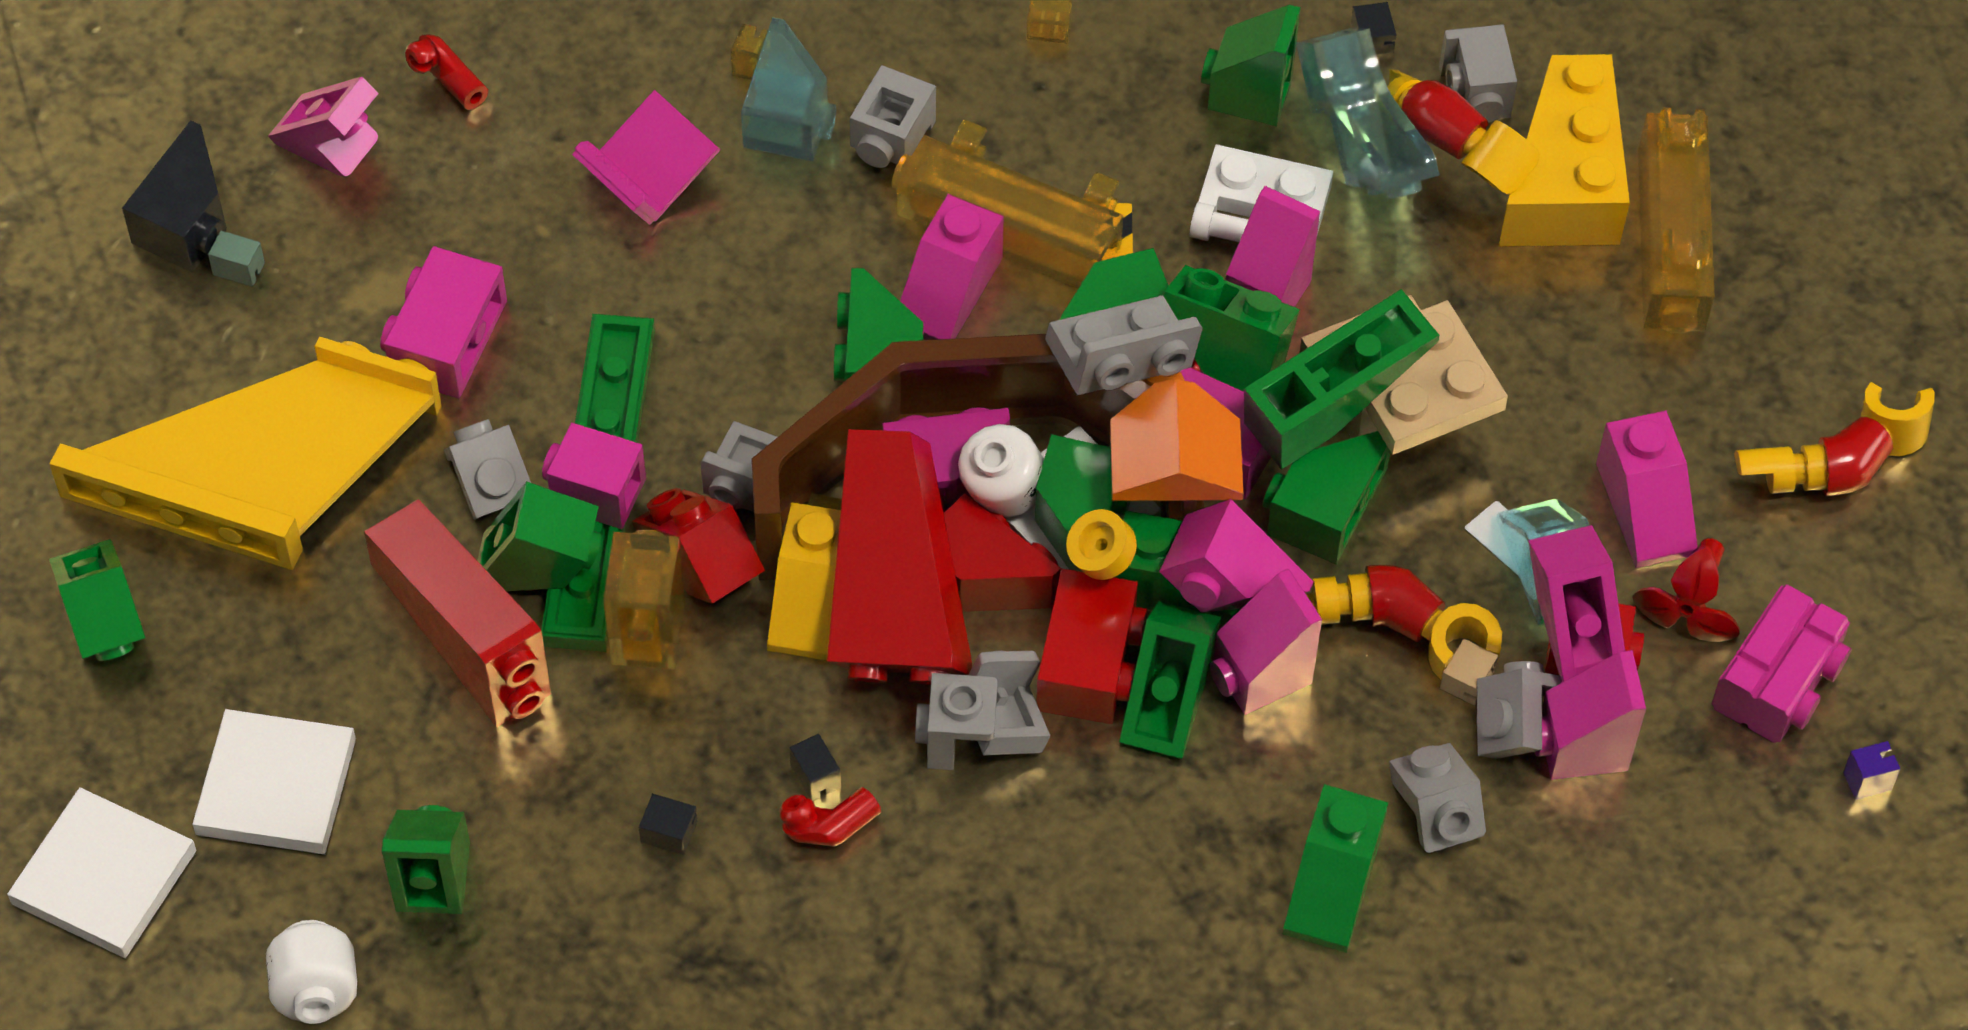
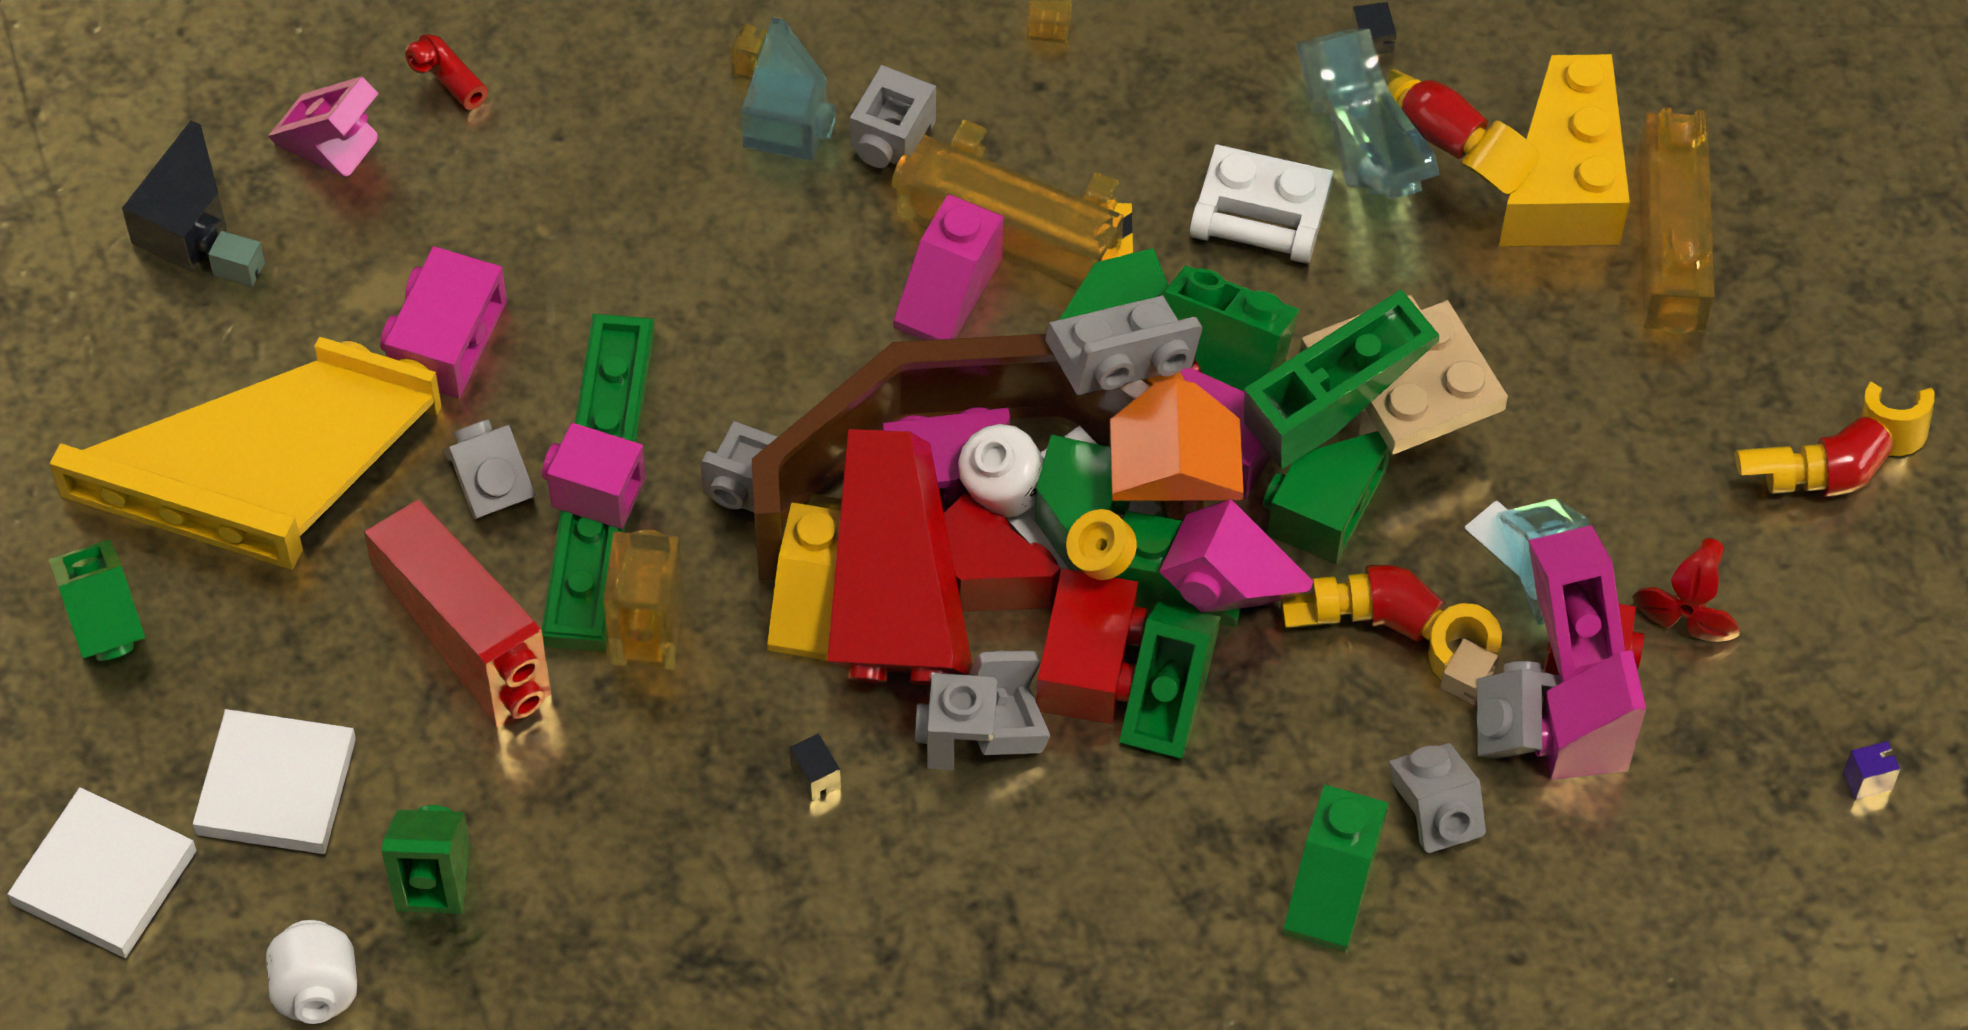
green slope [477,481,601,591] -> none
dark pink piece [572,89,721,225] -> none
red slope [632,488,765,604] -> none
black piece [639,793,698,855] -> none
red arm [779,787,881,847] -> none
green slope [834,268,924,382] -> none
green slope [1201,5,1301,127] -> none
dark pink slope [1210,569,1322,715] -> none
dark pink slope [1225,186,1320,307] -> none
light grey brick [1439,24,1517,123] -> none
dark pink slope [1596,410,1698,568] -> none
dark pink brick [1711,584,1852,743] -> none

